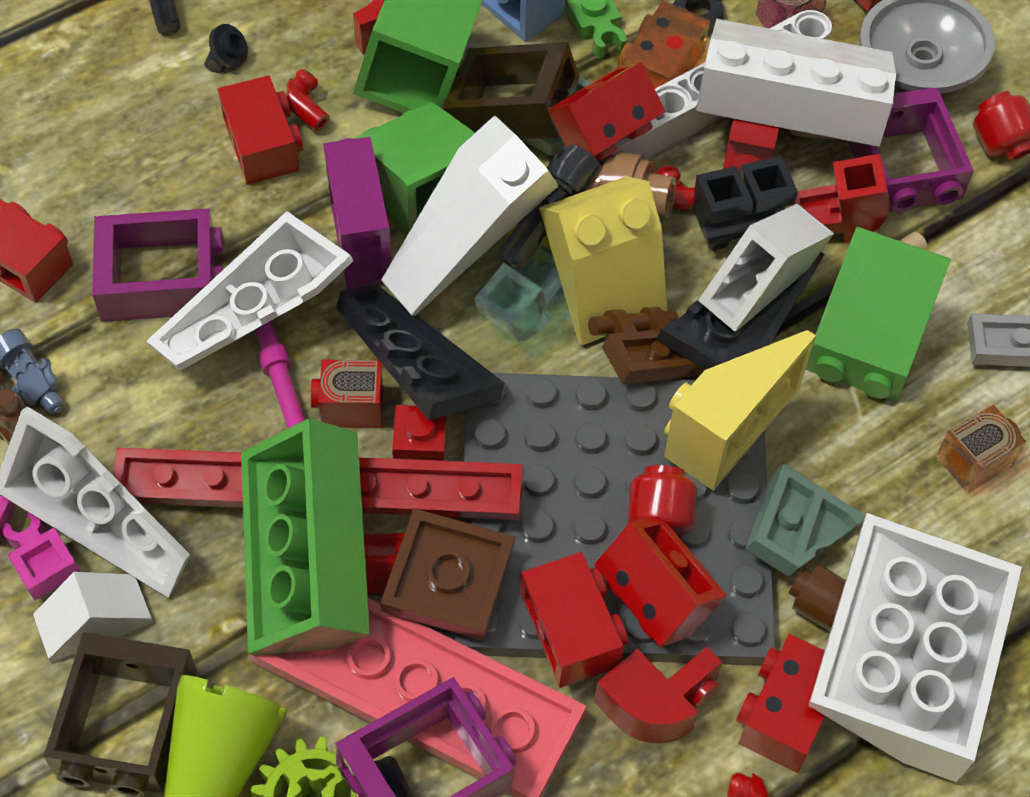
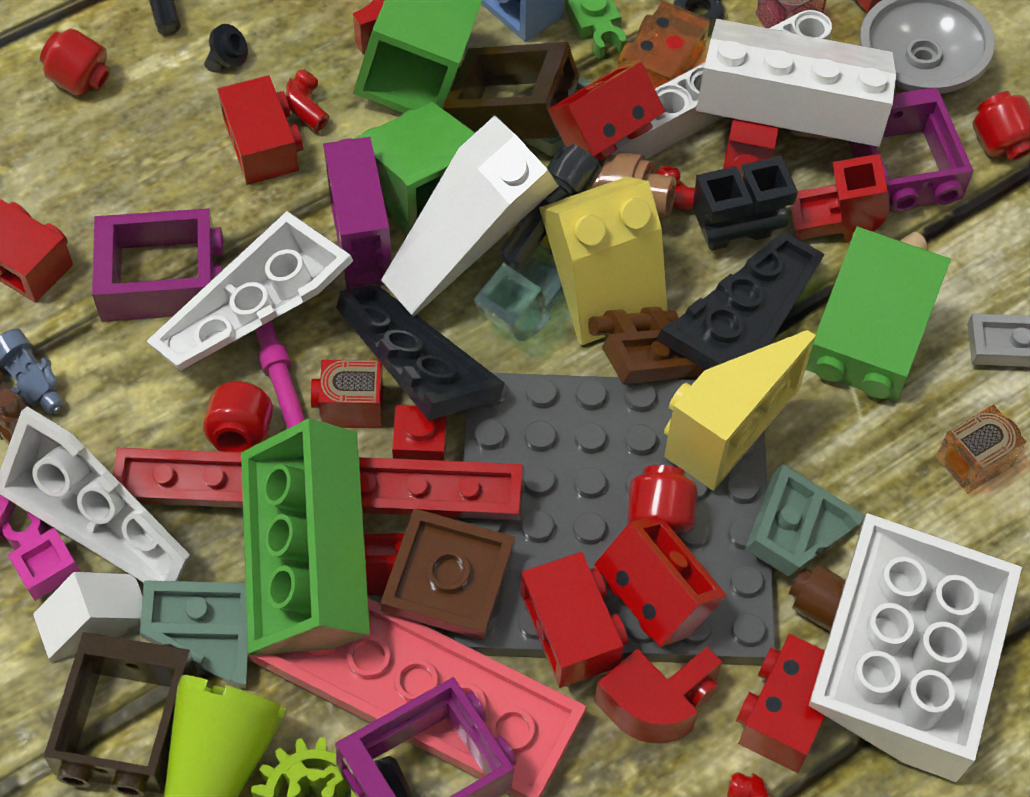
white slope [698,204,834,331] -> none
none -> red head [39,29,111,96]
none -> sand green wing [140,580,249,689]
none -> red head [203,381,273,452]

